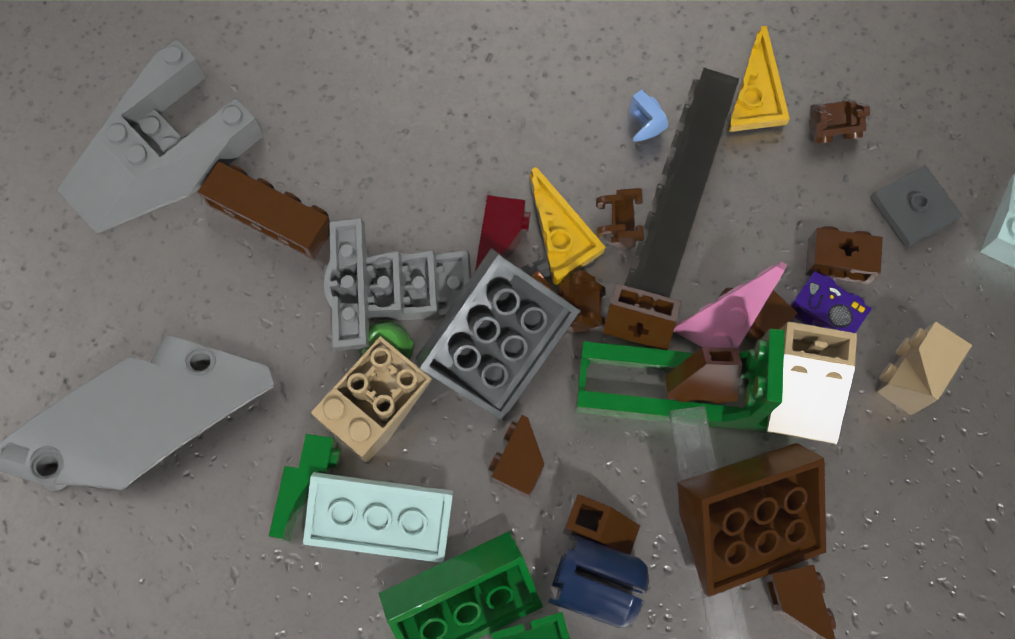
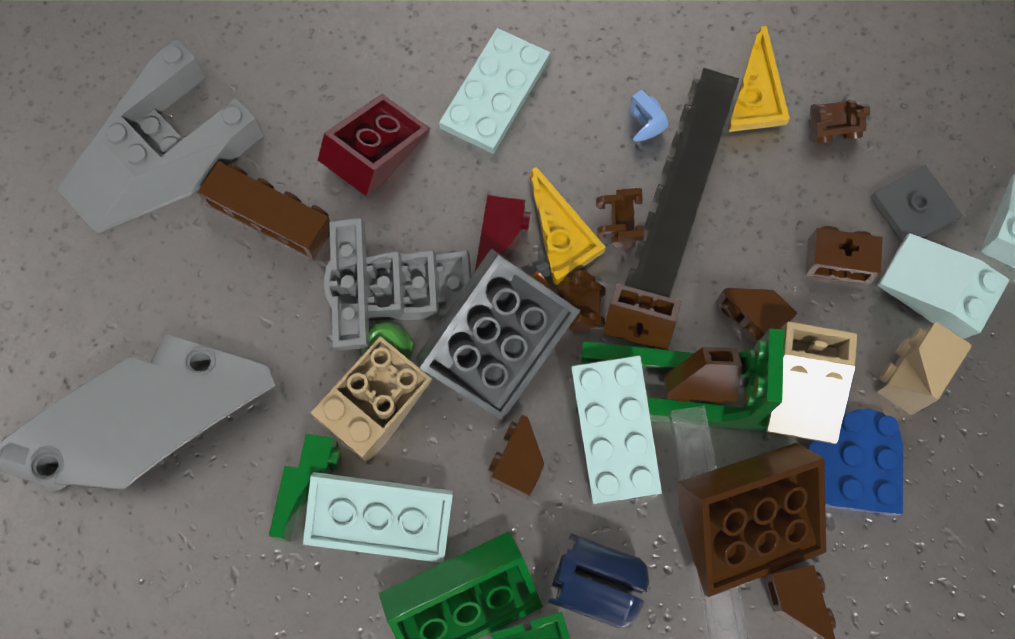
reddish brown slope [563,494,641,554] -> none
bright pink wing [674,262,787,349] -> none
dark purple brick [790,271,872,333] -> none
none -> dark red slope [317,93,430,197]
none -> light aqua plate [439,28,550,154]
none -> light aqua plate [571,355,662,504]
none -> blue plate [807,409,903,516]
none -> light aqua slope [877,233,1010,339]

